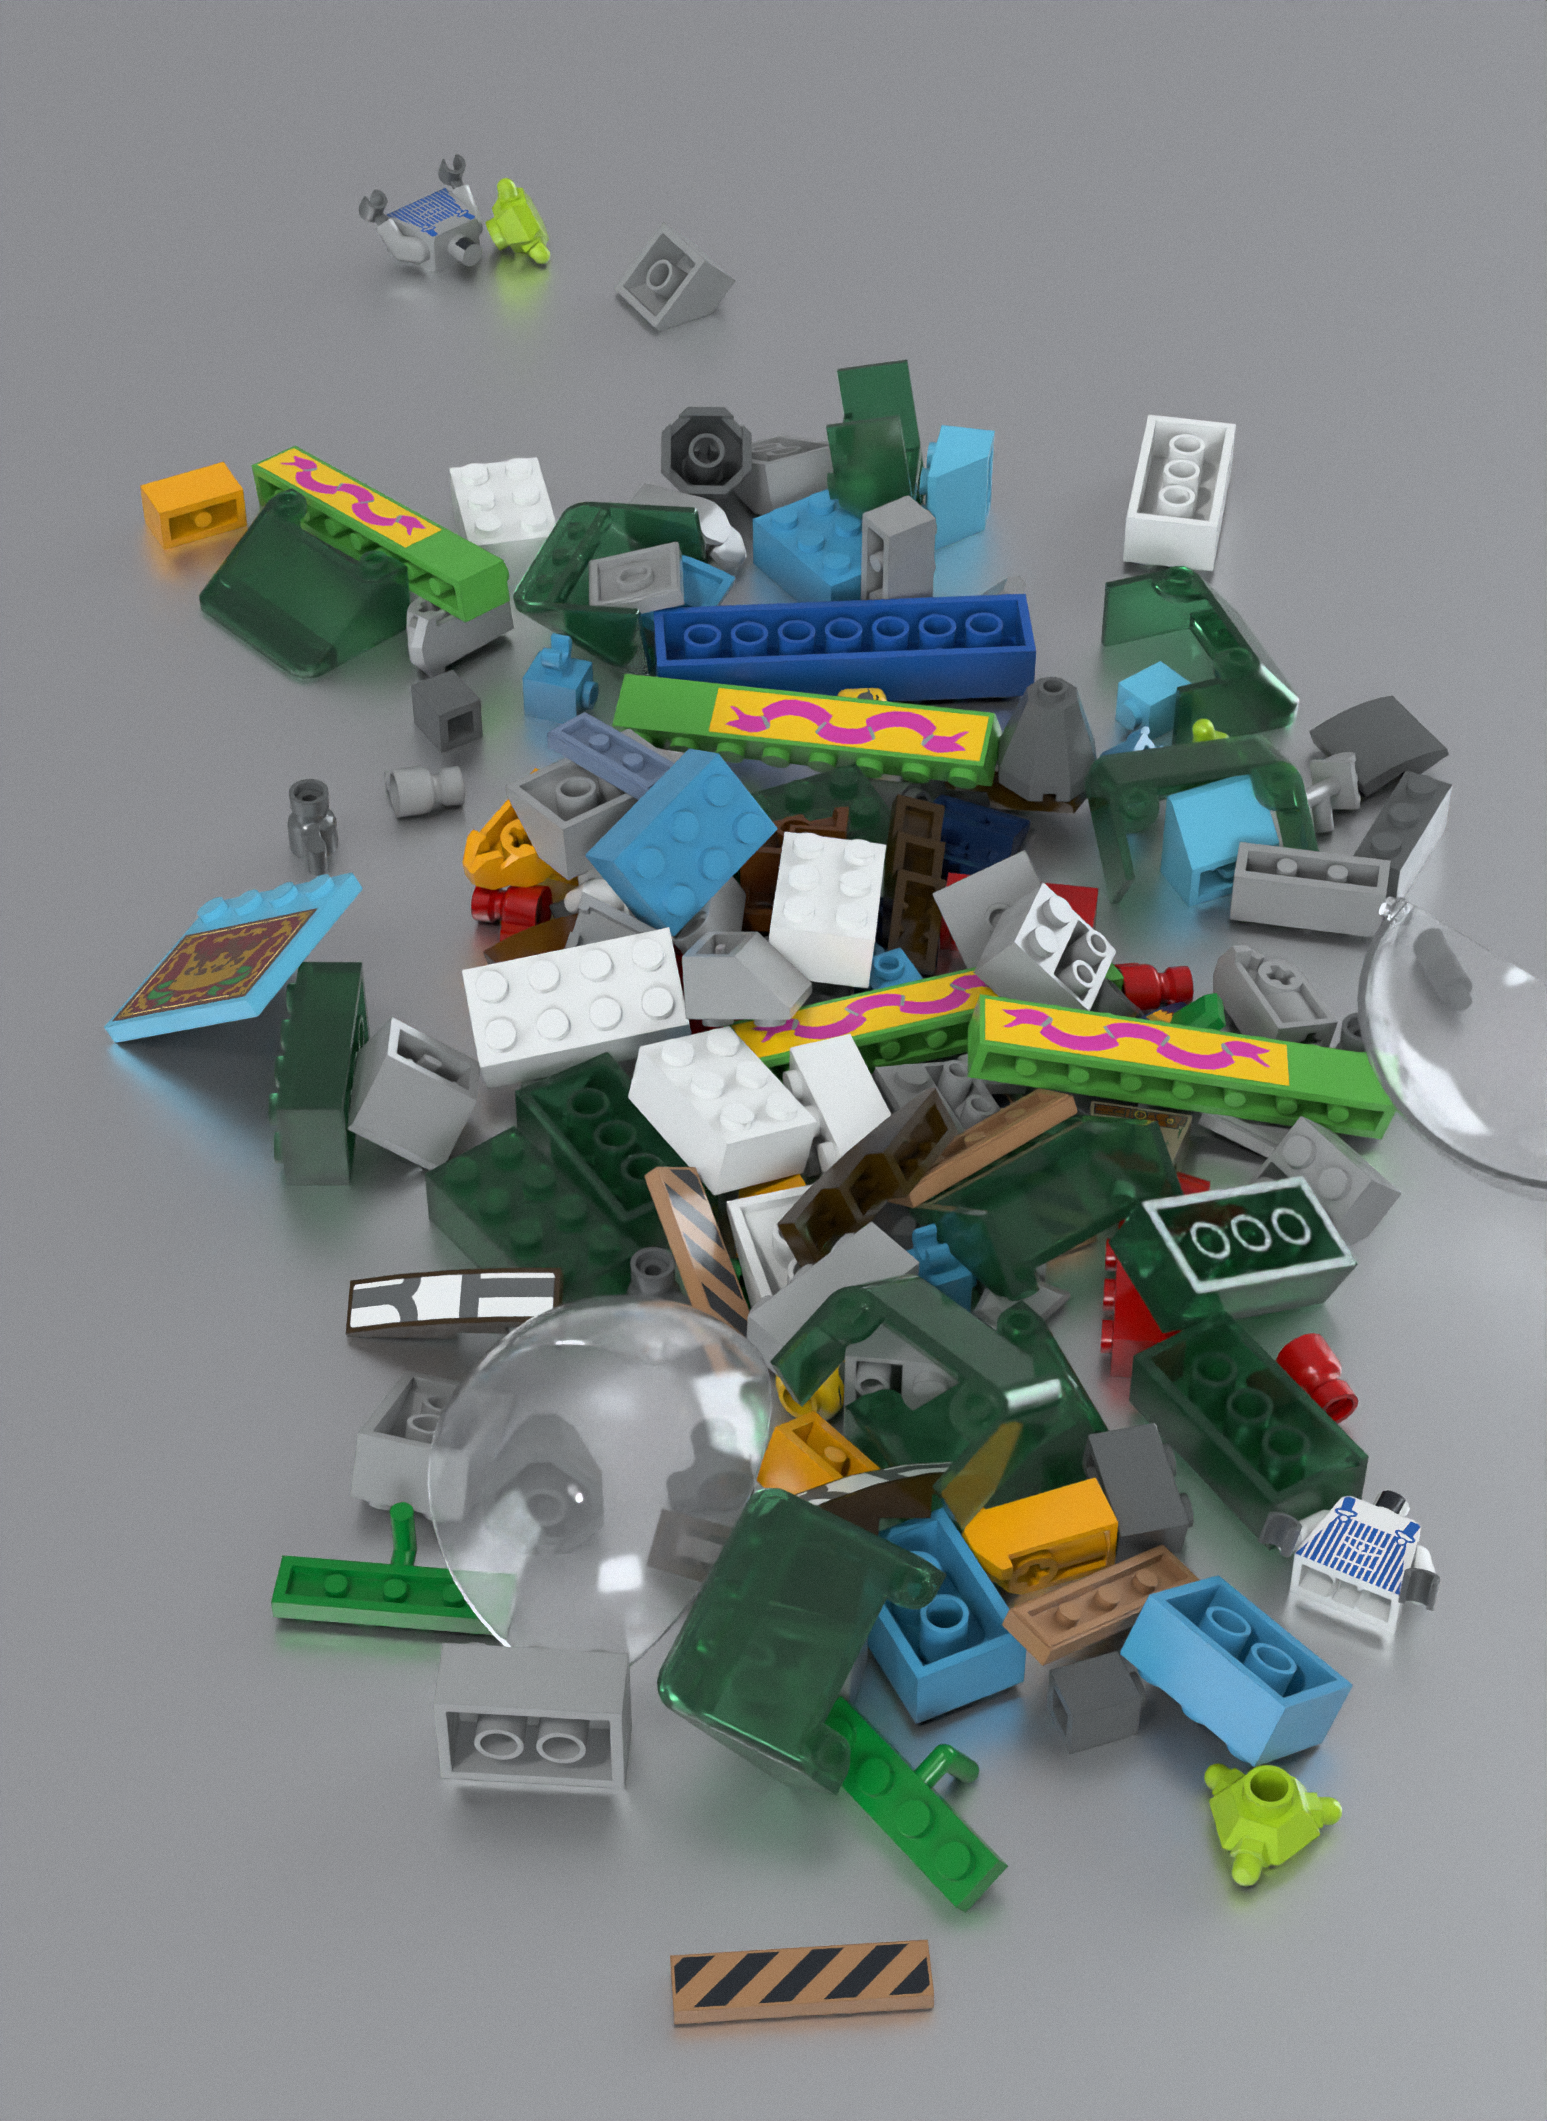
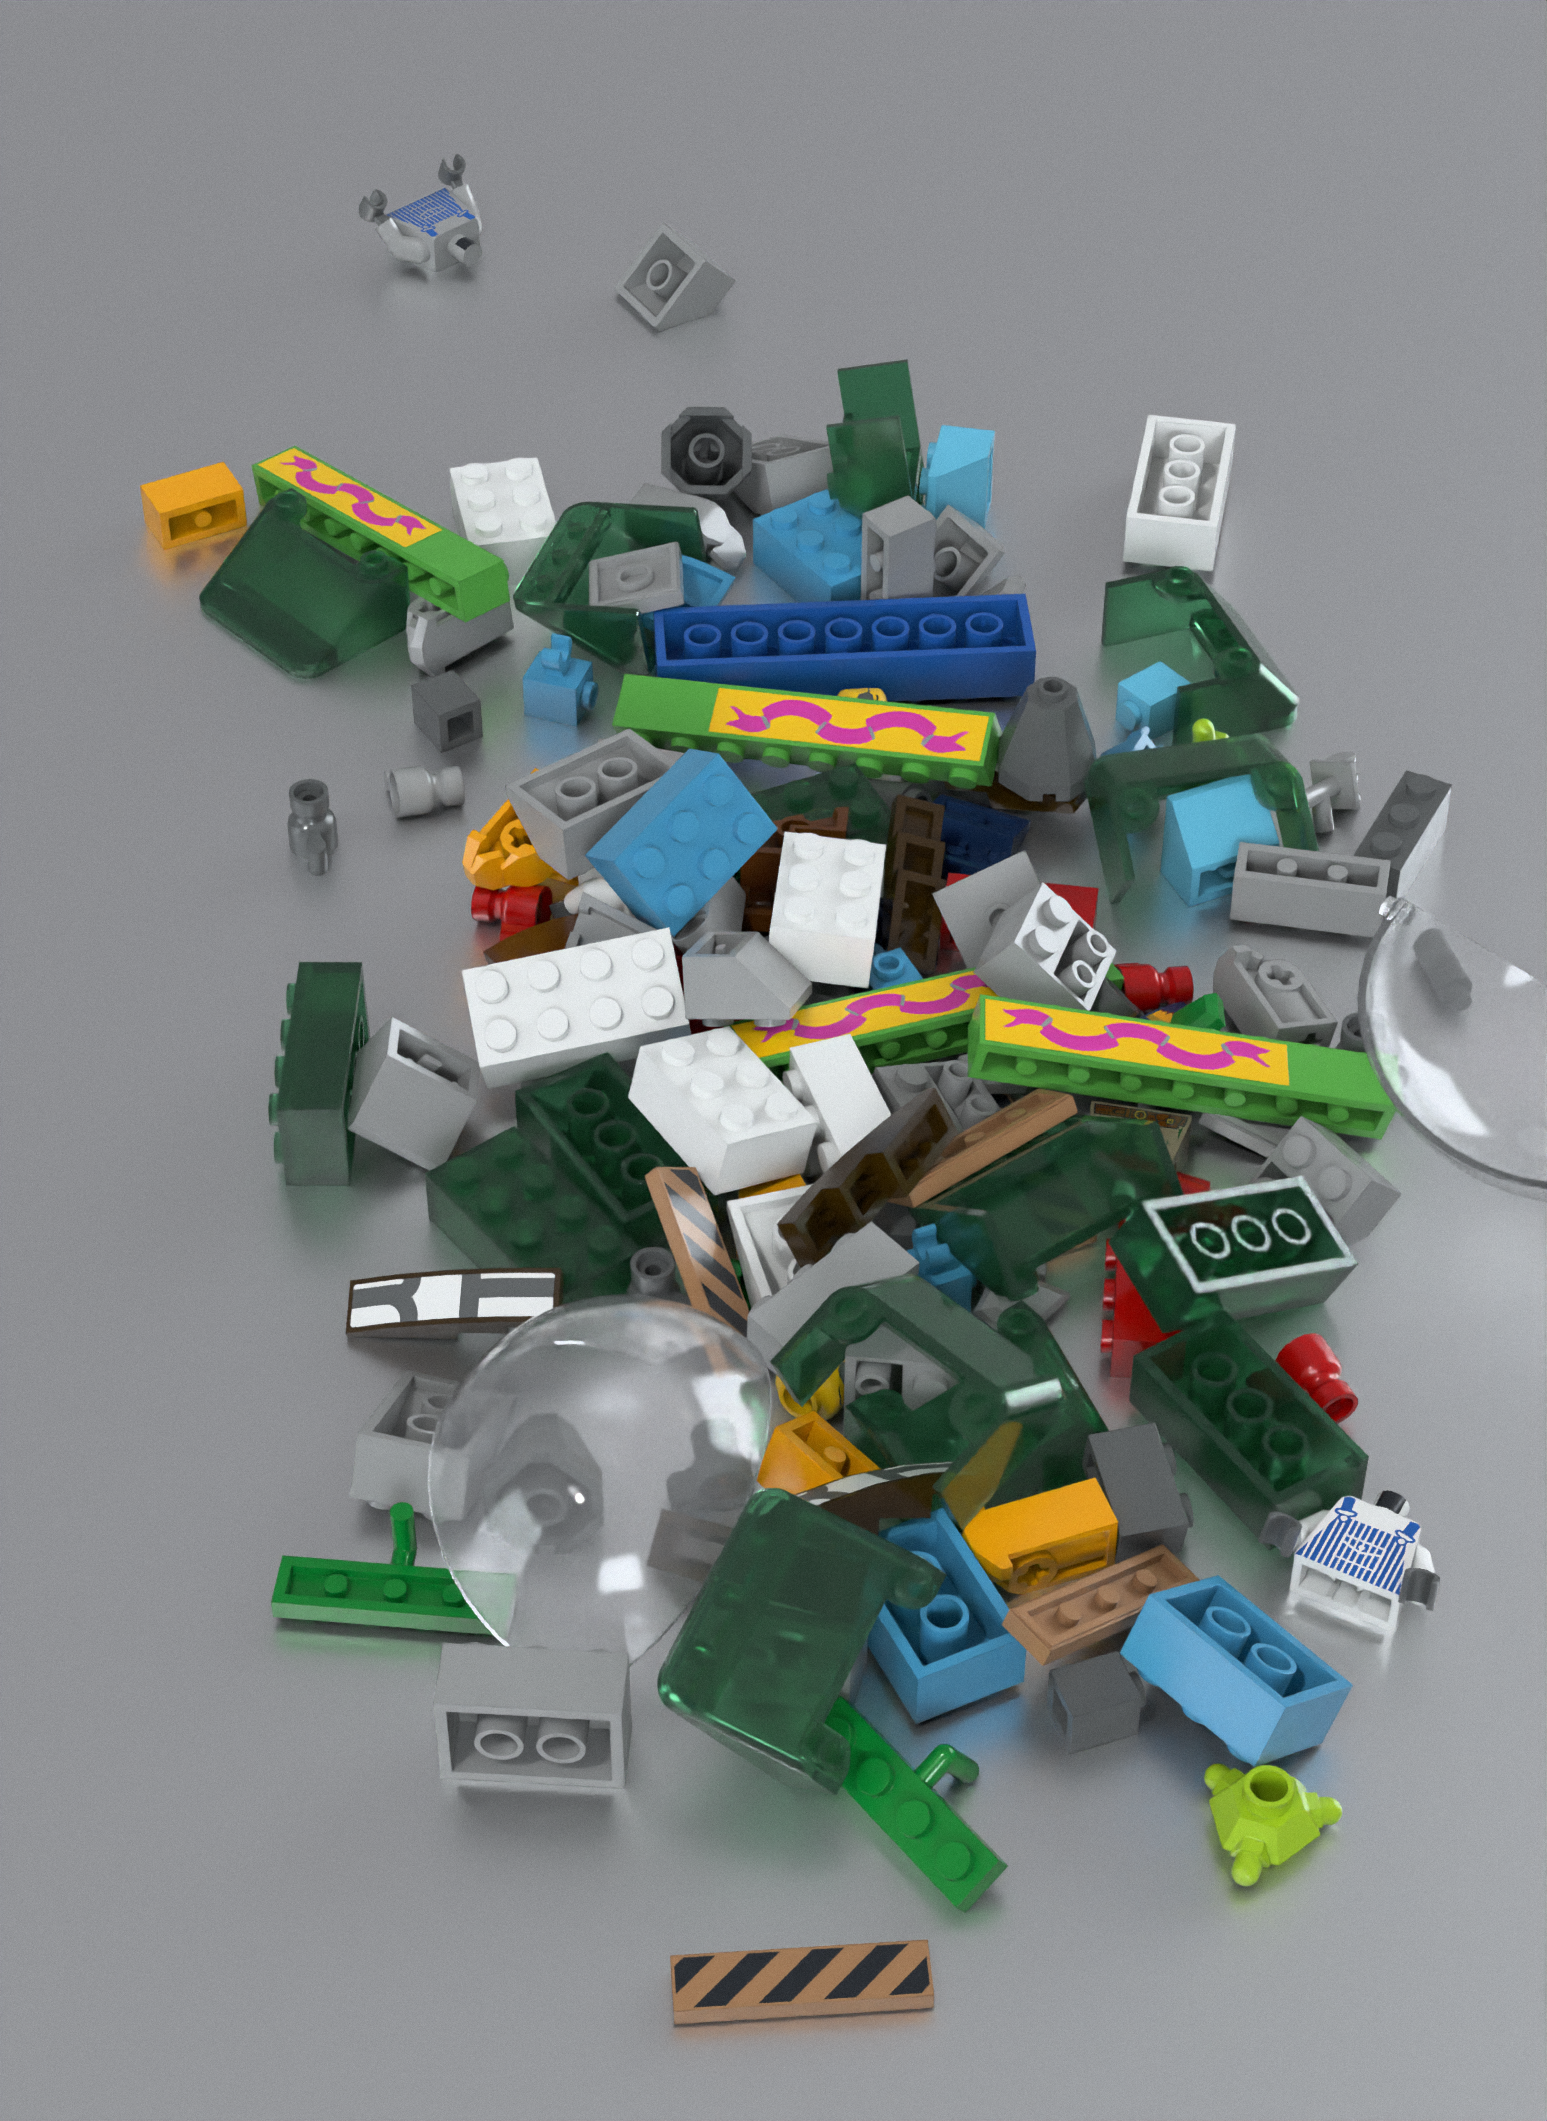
plate [104,873,363,1043] -> none
lime rock [485,178,551,264] -> none
sand blue tile [547,712,675,800] -> none
dark grey slope [1309,696,1449,797] -> none
none -> light grey slope [933,505,1005,597]

